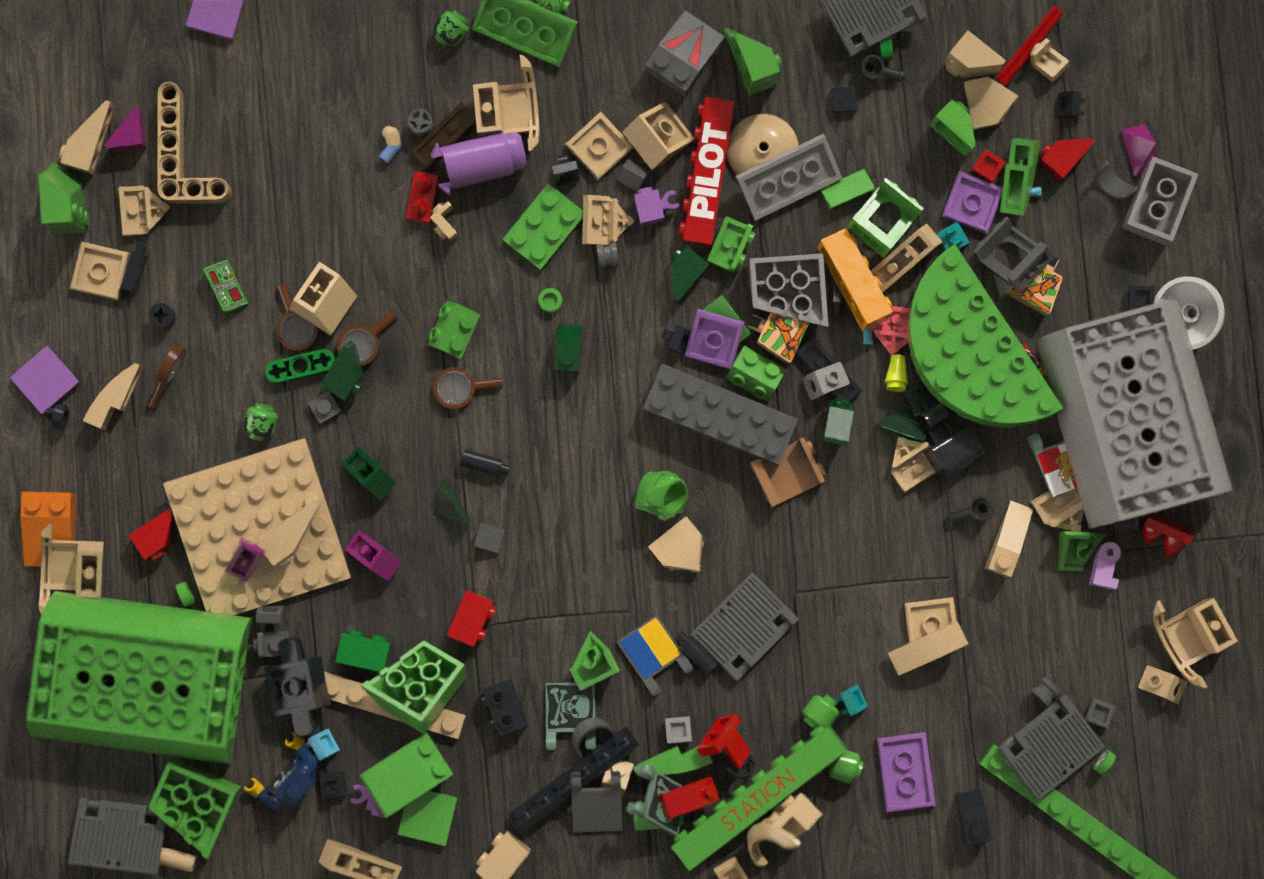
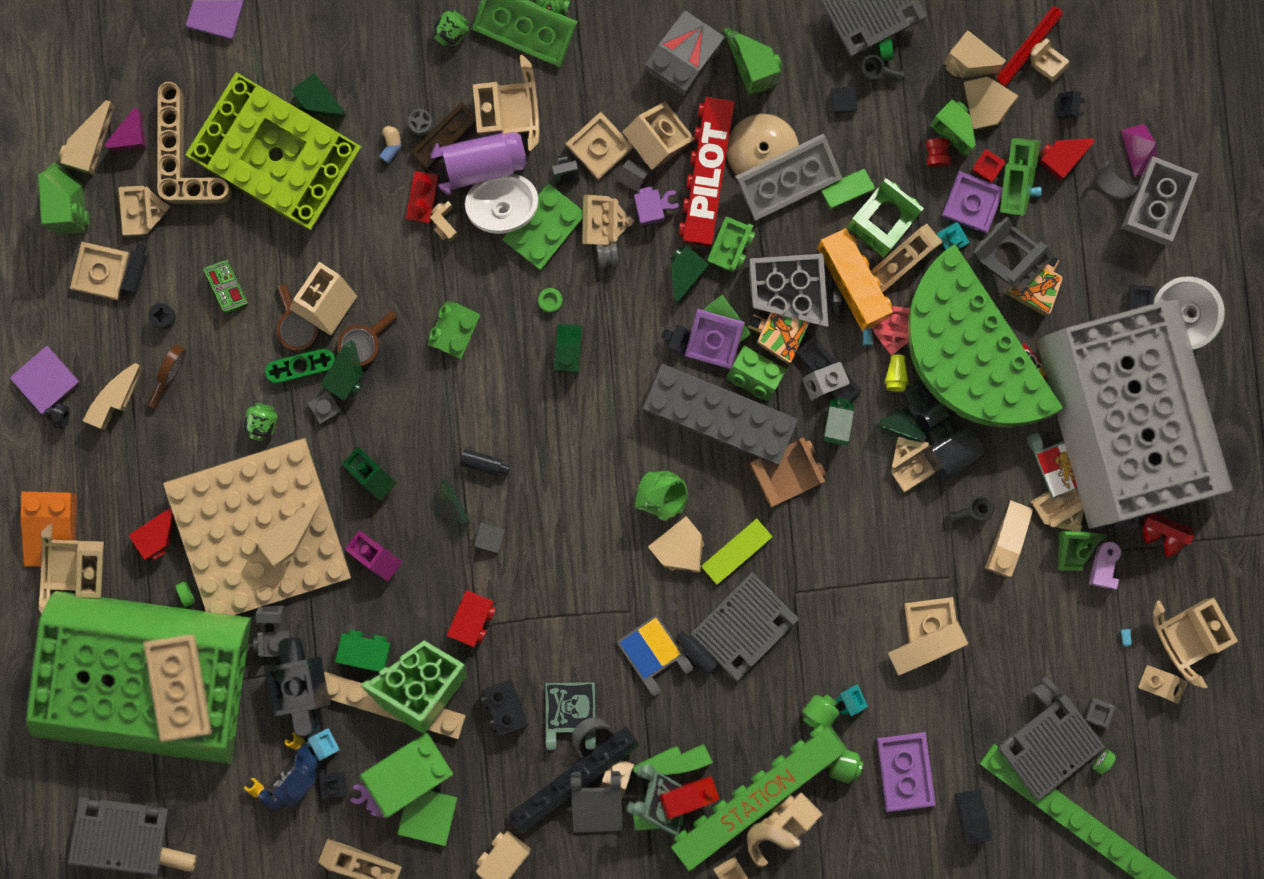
bright green wedge [148,757,241,860] -> none
magenta slope [225,537,265,582] -> none
piece [433,367,503,409] -> none
bright green slope [569,631,620,691] -> none
light grey plate [665,716,692,743] -> none
red piece [697,714,756,779] -> none
none -> tan tile [144,634,212,742]
none -> lime slope [185,72,362,230]
none -> dark green slope [291,73,346,118]
none -> white dish [465,174,538,233]
none -> lime tile [701,519,772,585]
none -> red wheel [925,138,951,167]
none -> medium azure piece [1121,629,1132,647]

